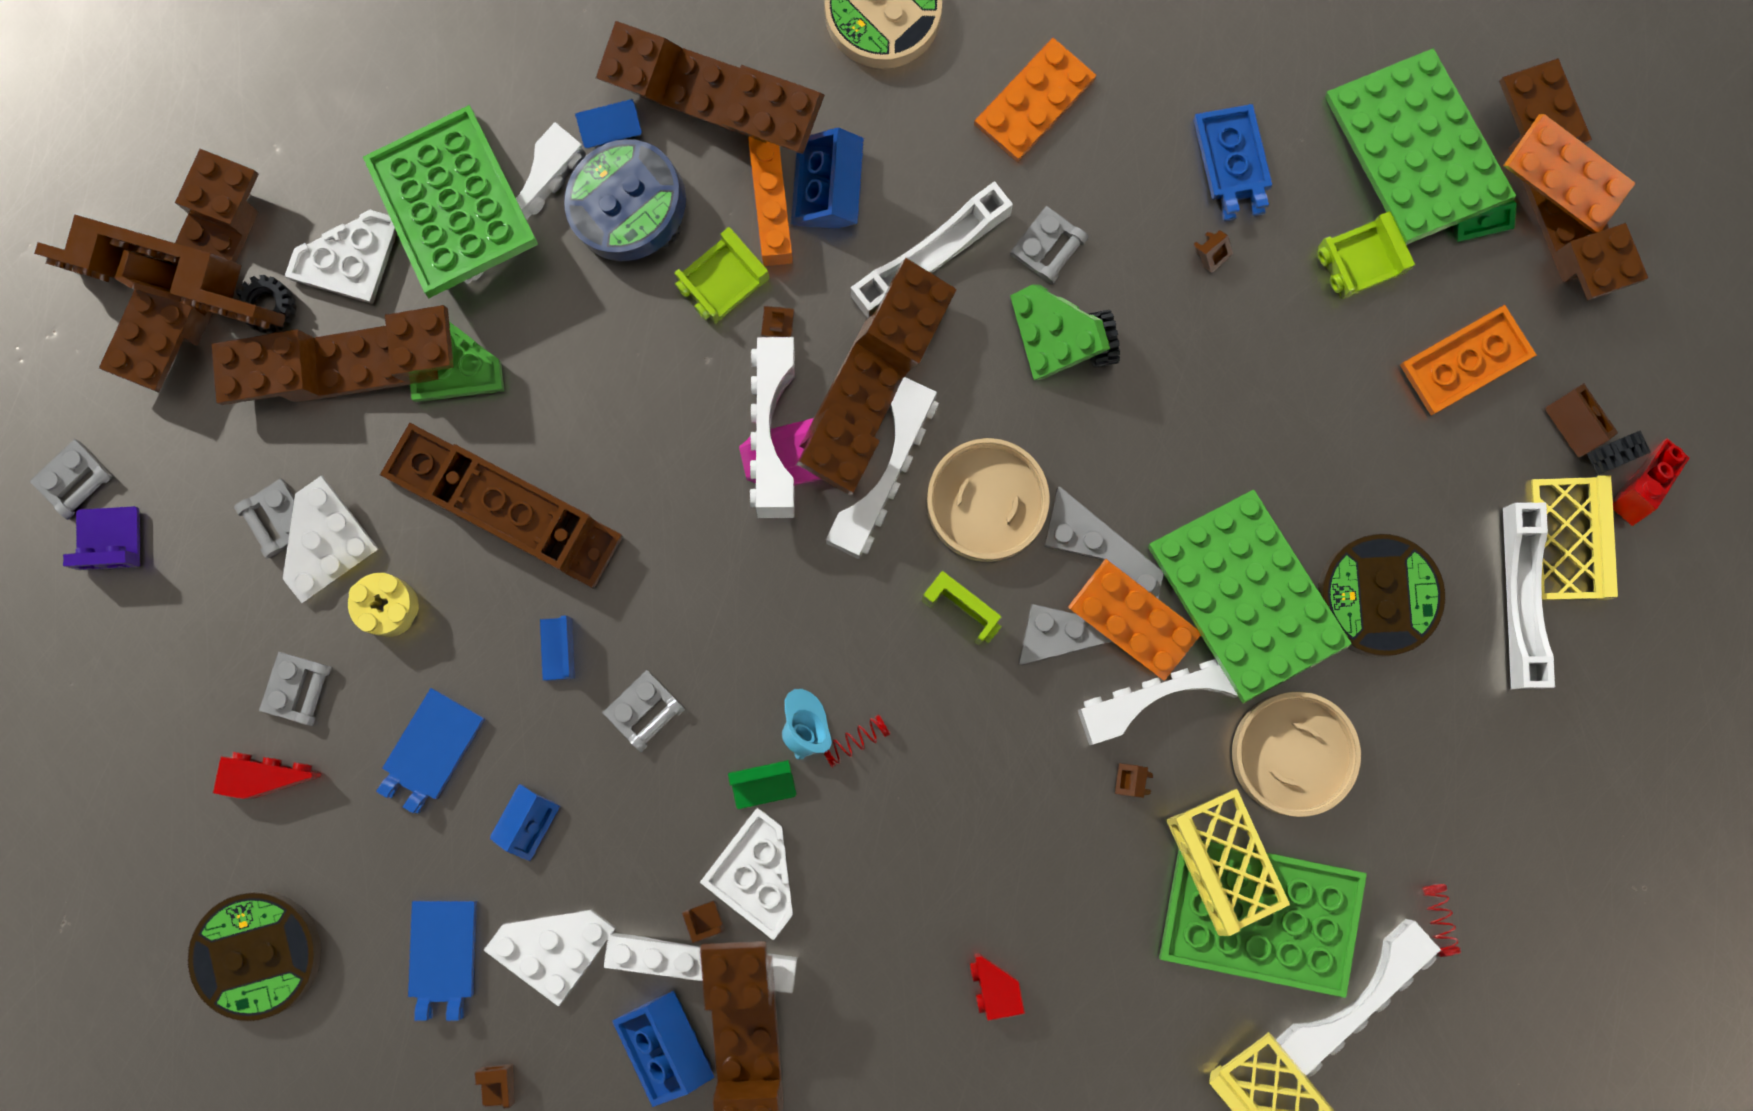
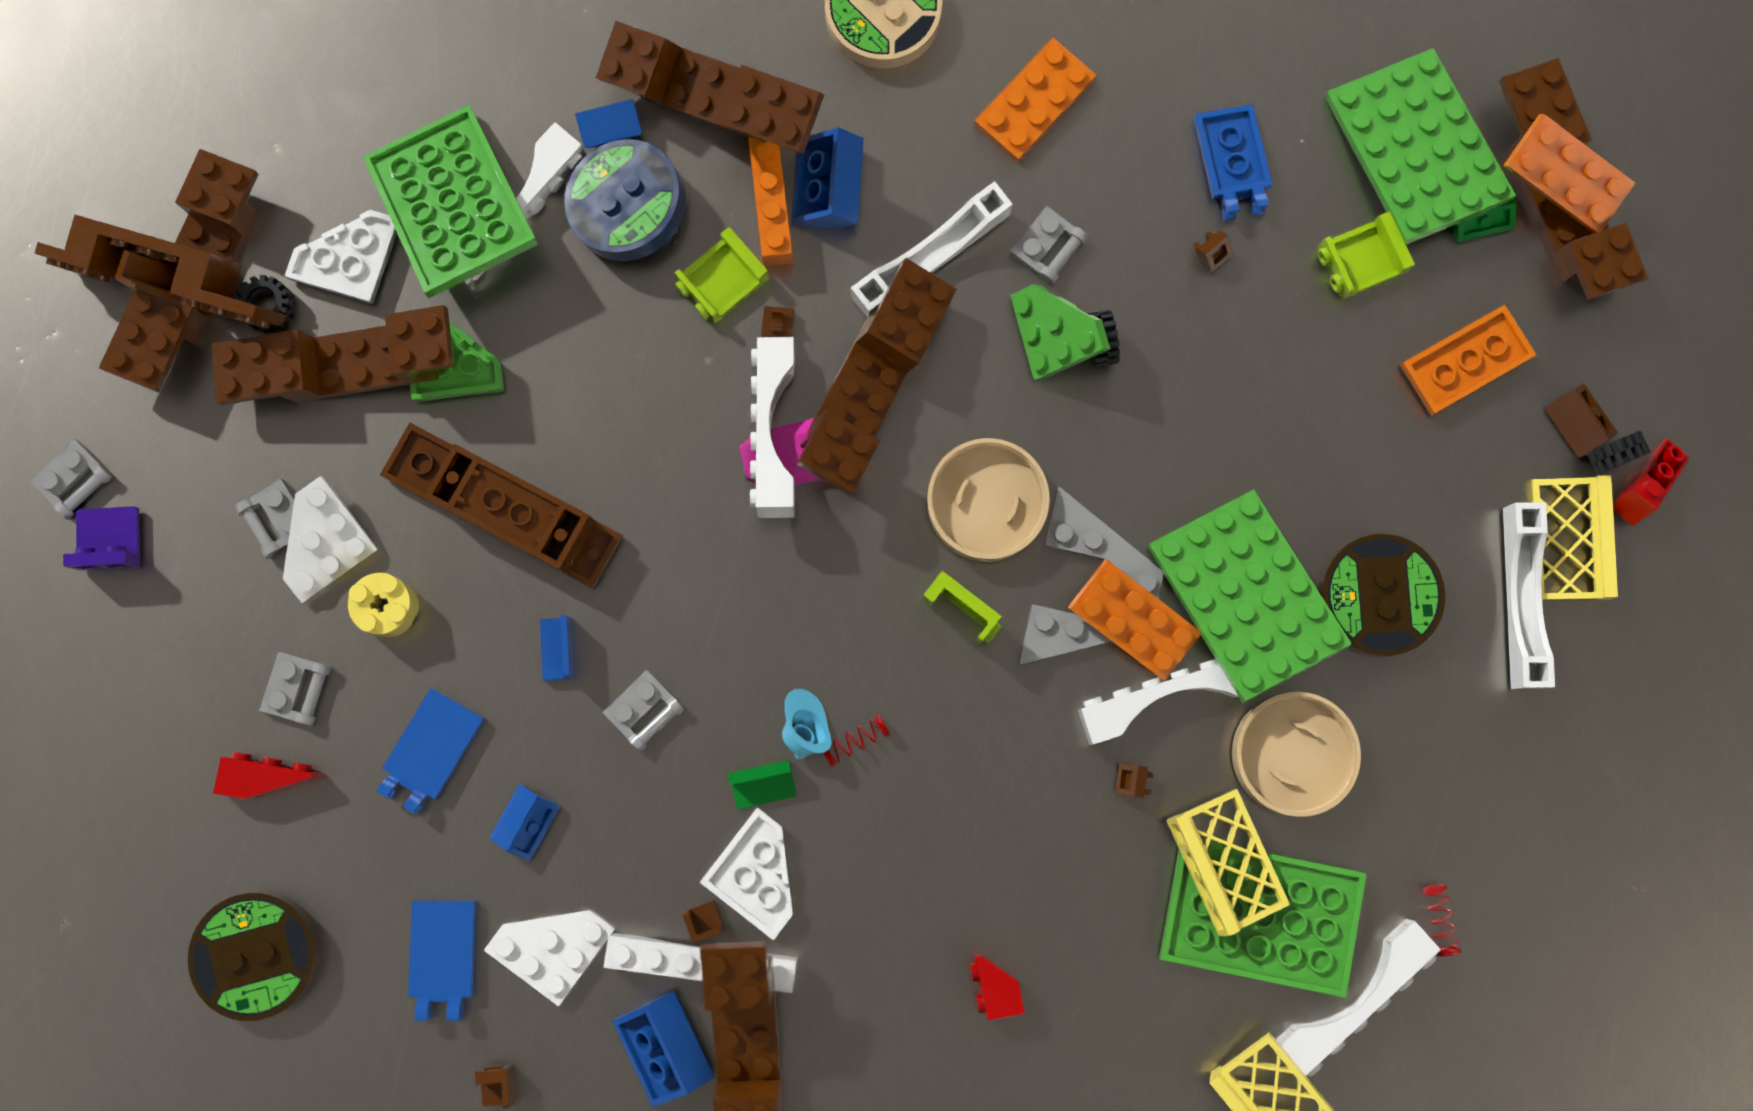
white arch [826,377,939,559] -> none

